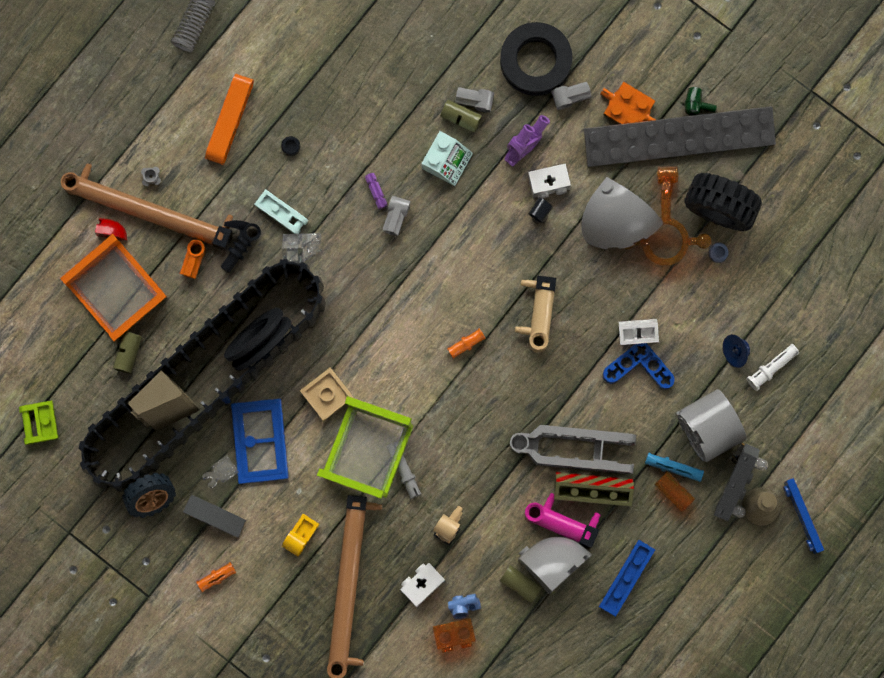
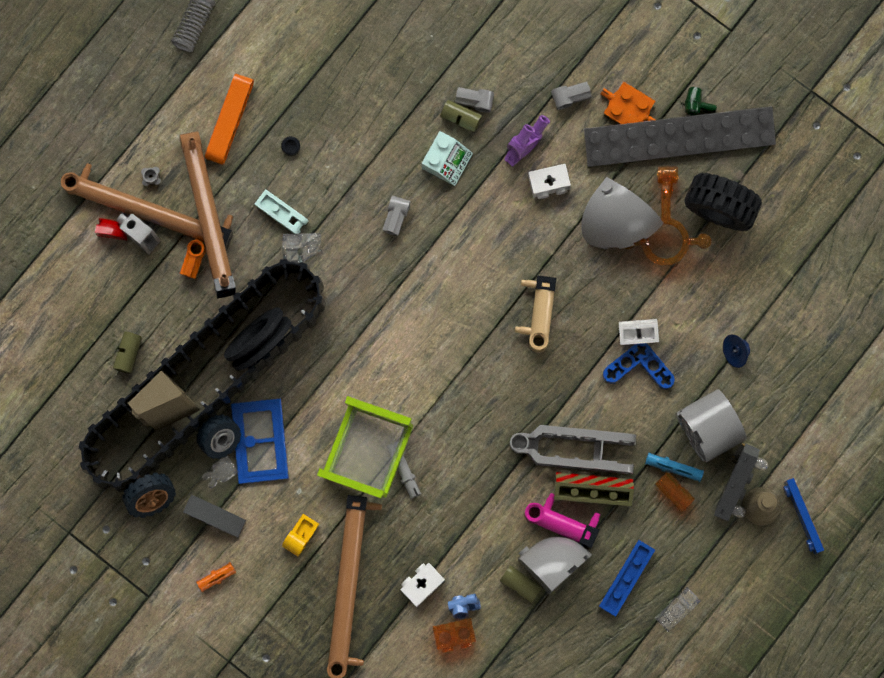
lime plate [19,400,59,445] -> none
clear piece [60,234,167,342] -> none
black piece [221,220,261,273] -> none
tan plate [300,367,354,422] -> none
medium lavender axle [365,173,387,209] -> none
tan piece [433,506,463,547] -> none
orange pin [447,328,486,359] -> none
black tyre [500,22,572,96] -> none
black piece [528,197,553,225] -> none
sand blue tile [709,243,728,263] -> none
white pin [746,344,799,391] -> none
none -> light grey torso [117,213,161,255]
none -> medium nougat piece [180,131,236,299]
none -> black wheel [196,414,241,459]
none -> clear slope [655,587,701,632]

